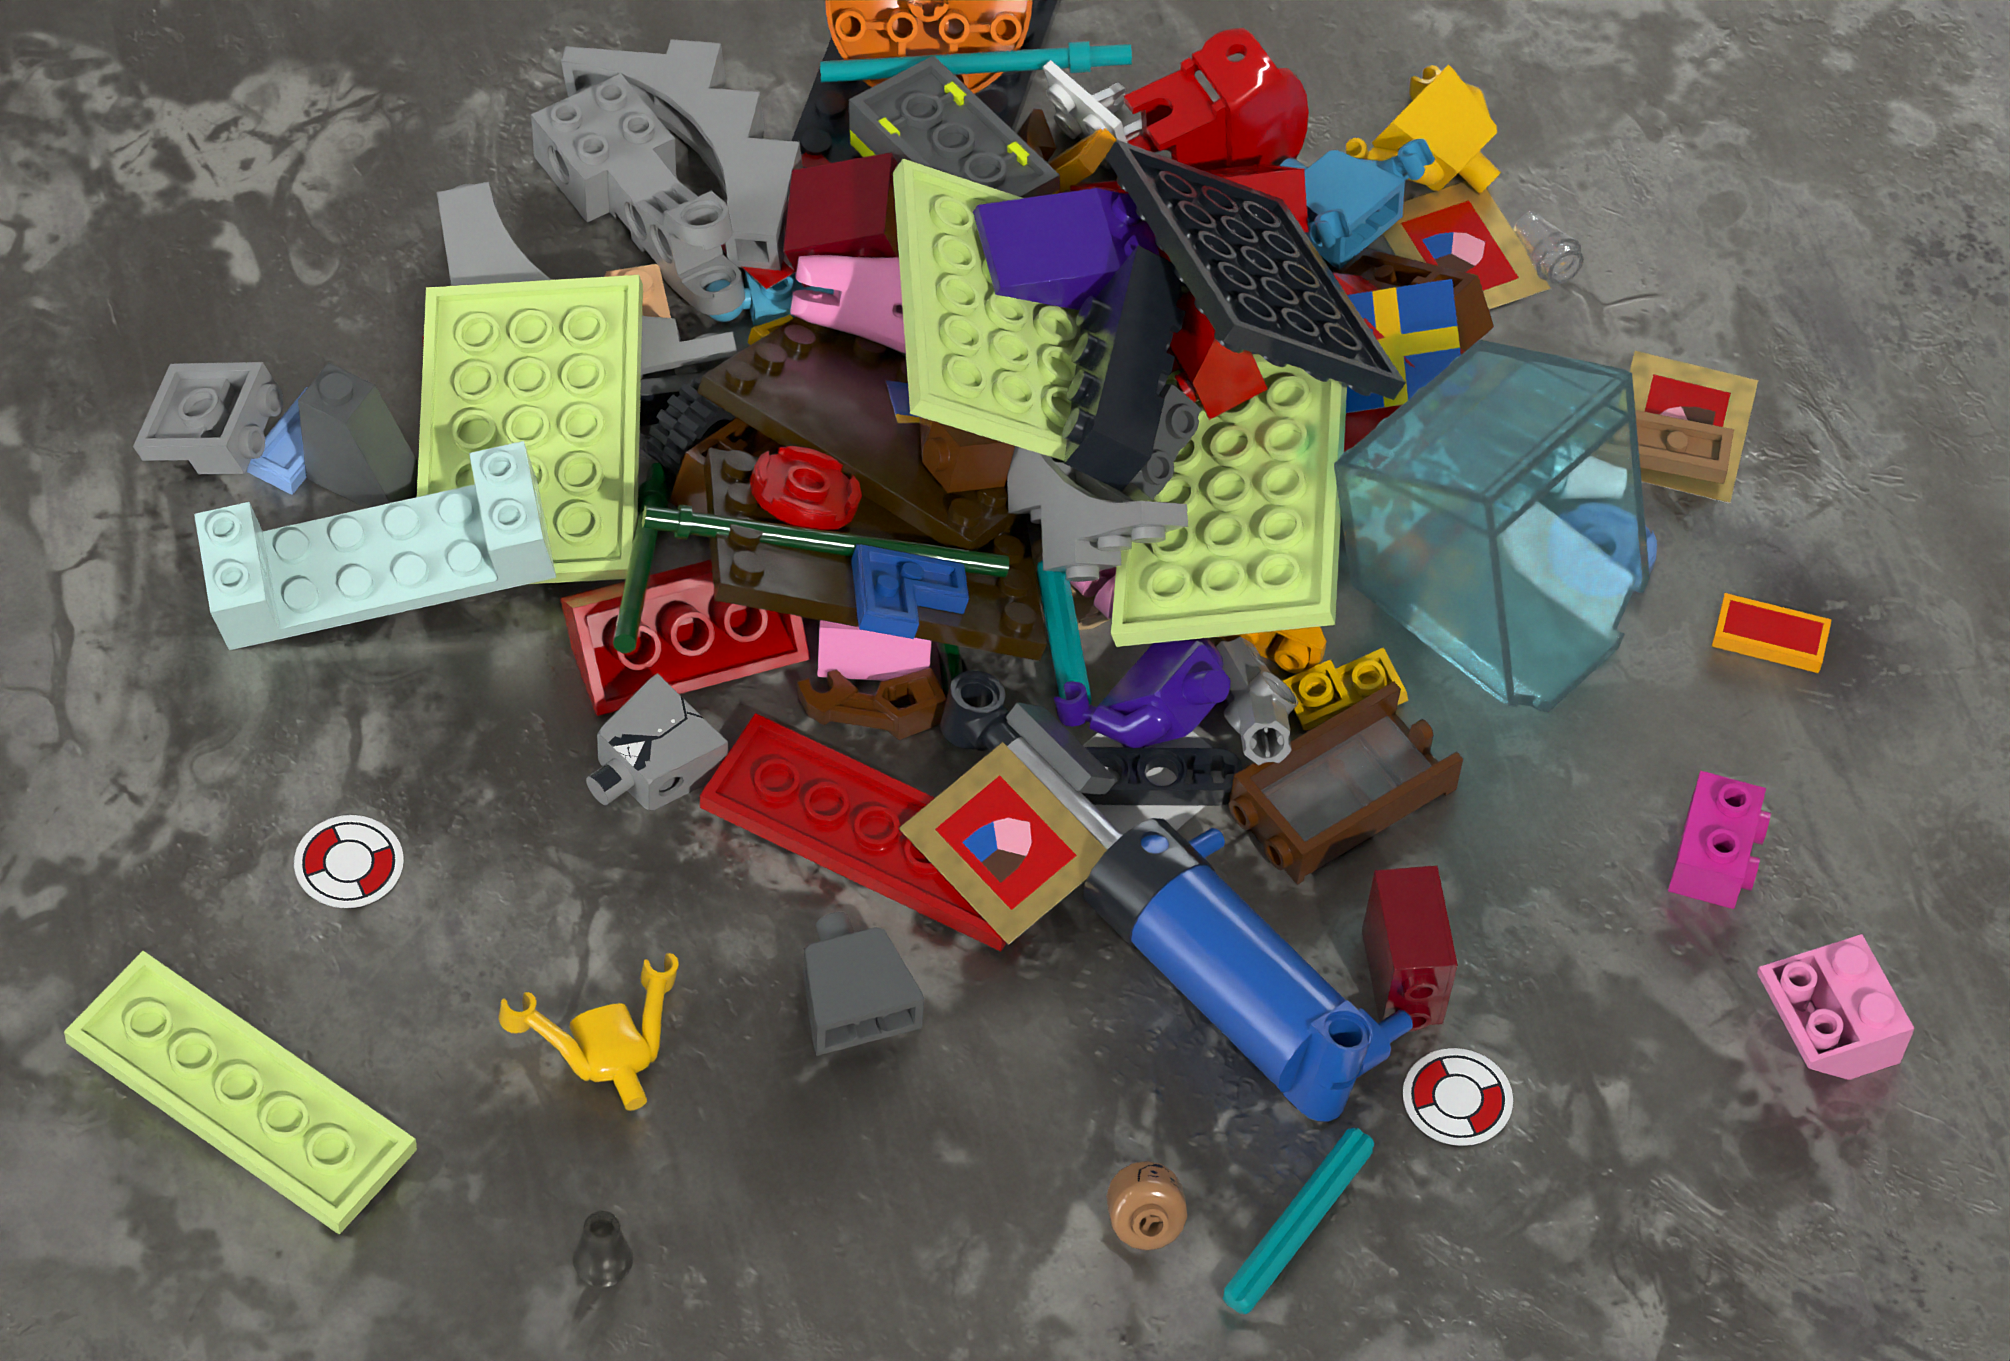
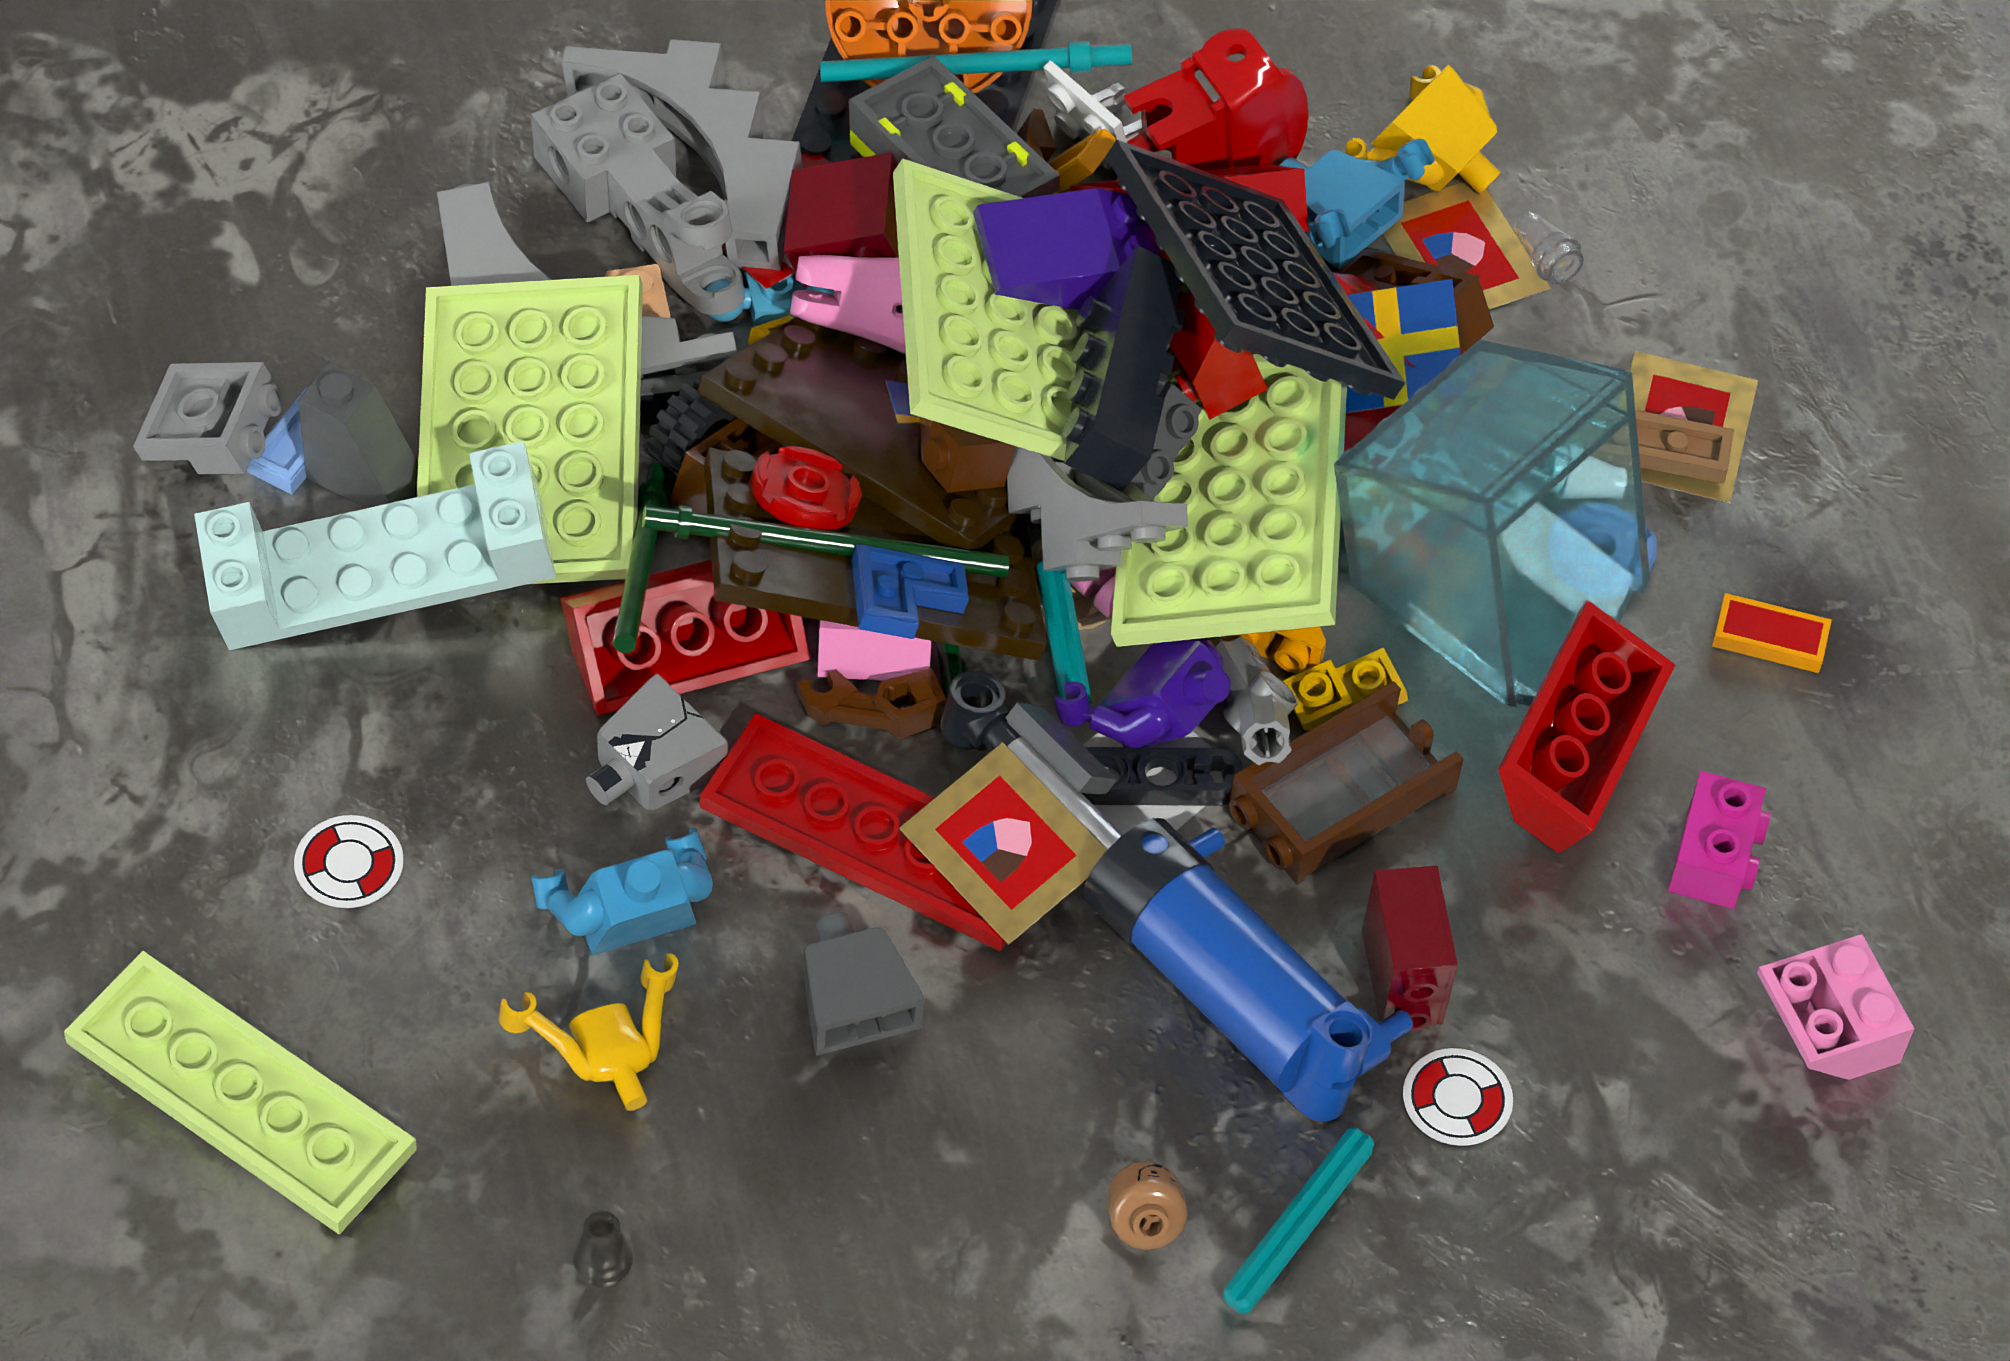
none -> dark azure torso [531,828,713,956]
none -> red slope [1498,600,1675,854]

